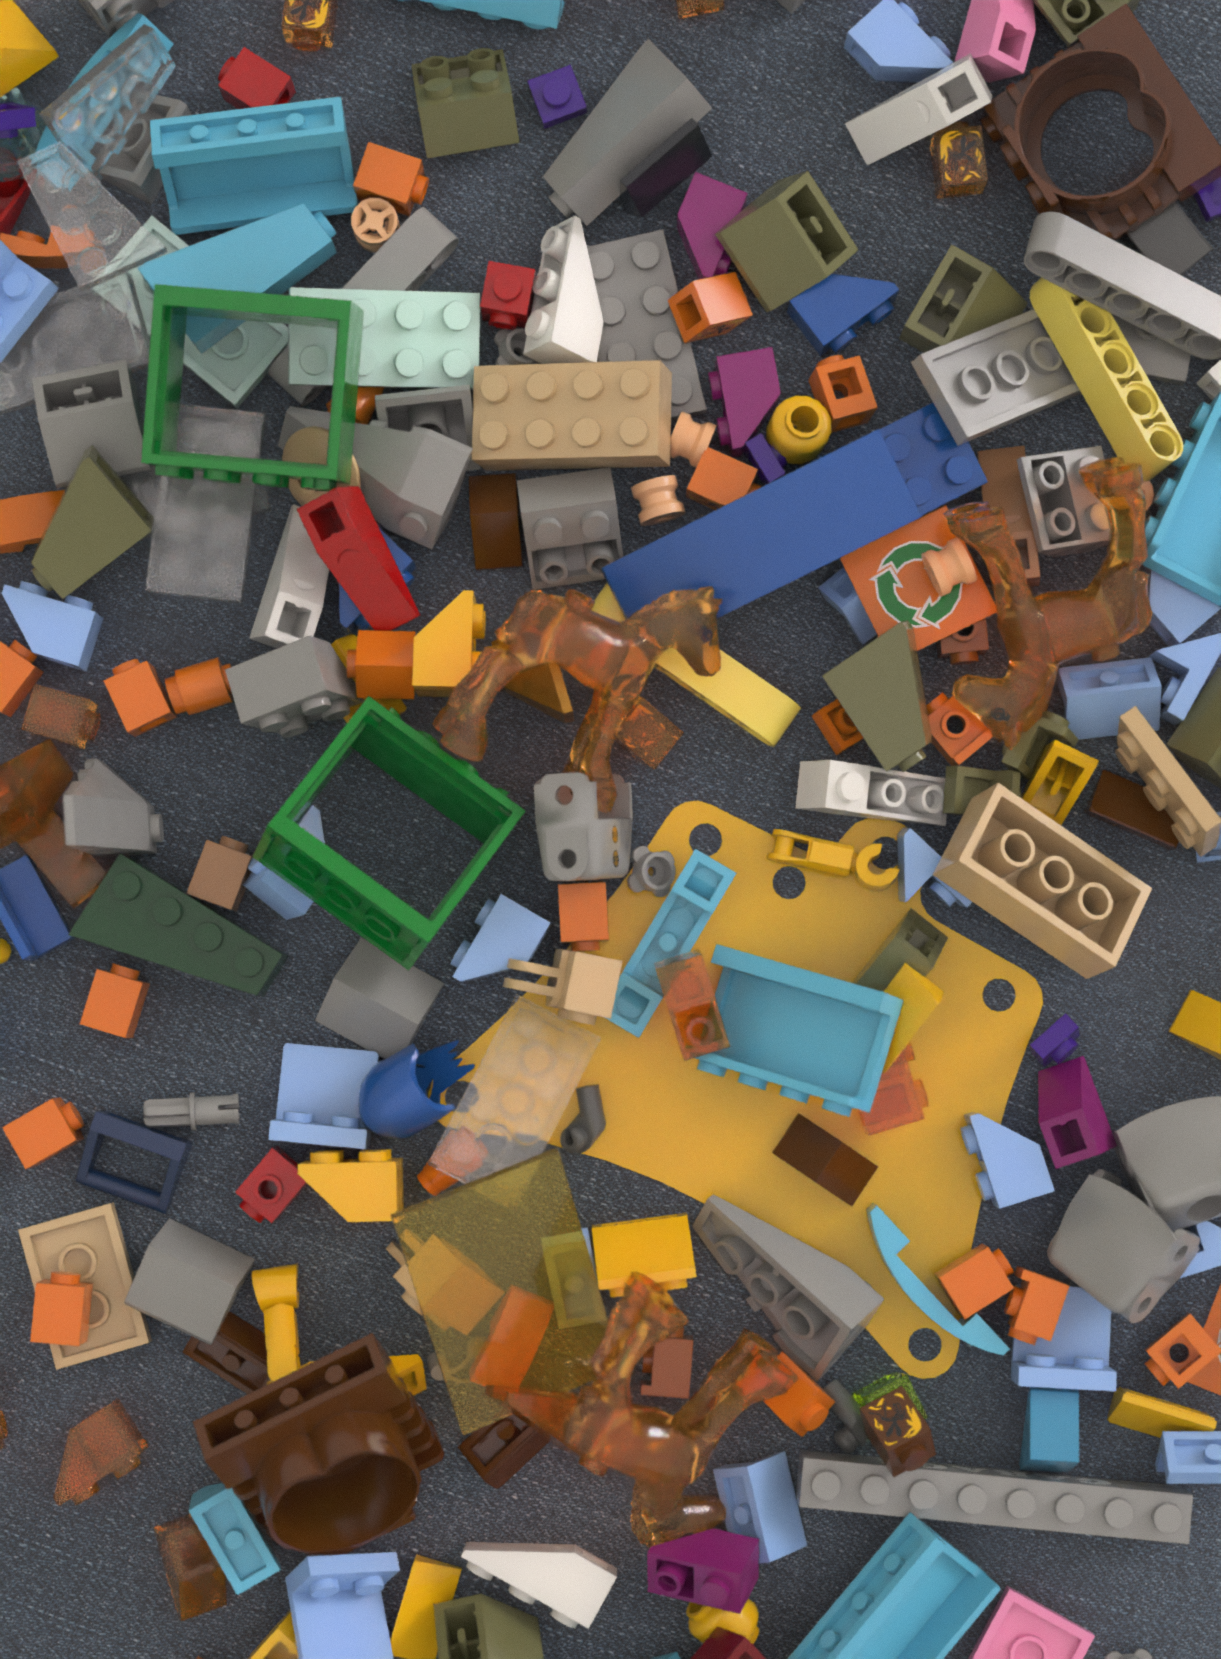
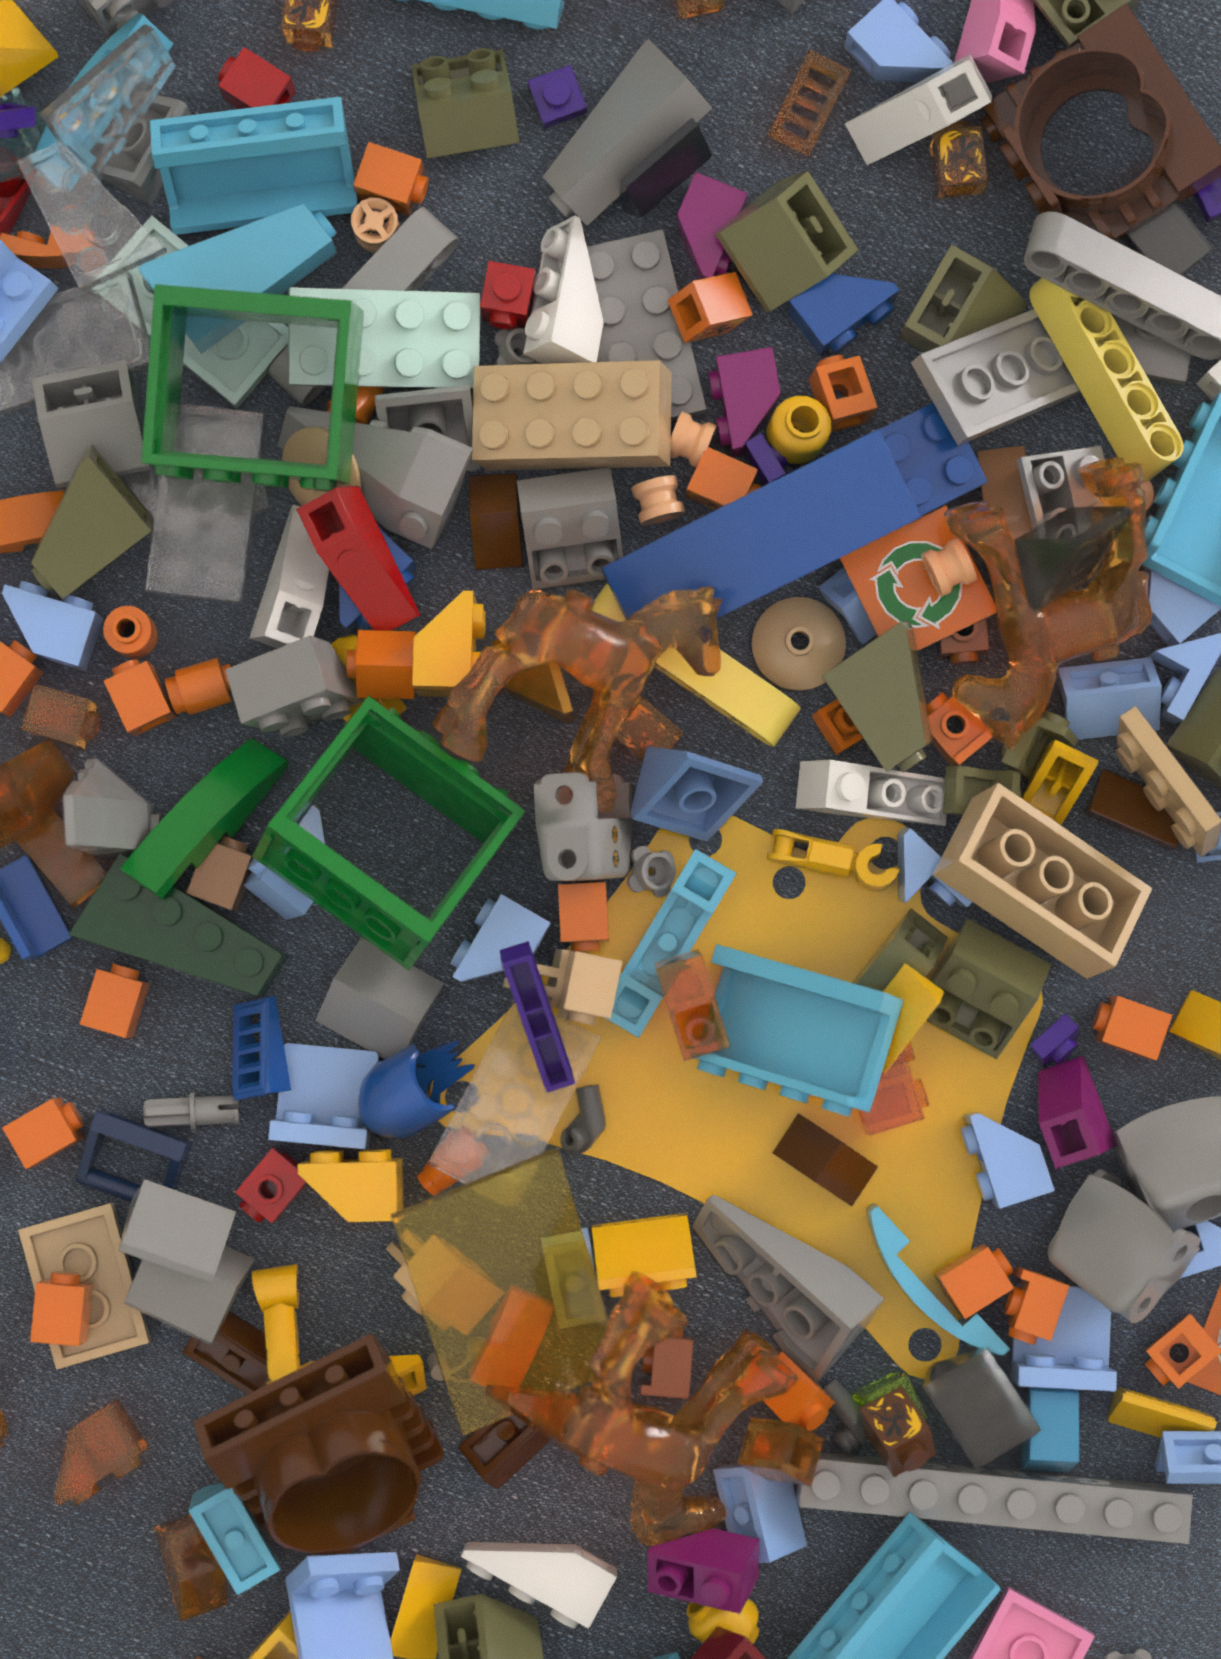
none -> orange brick [103,606,158,659]
none -> light grey slope [119,1179,236,1283]
none -> green slope [120,738,289,900]
none -> blue slope [232,996,291,1101]
none -> dark purple piece [500,941,575,1093]
none -> medium blue slope [630,747,763,842]
none -> clear orange brick [737,1417,824,1486]
none -> tan dish [752,597,846,691]
none -> clear orange slope [767,49,851,157]
none -> clear smoke slope [922,1348,1041,1470]
none -> olive slope [926,918,1051,1059]
none -> clear smoke slope [1014,505,1133,612]
none -> orange brick [1092,996,1172,1061]

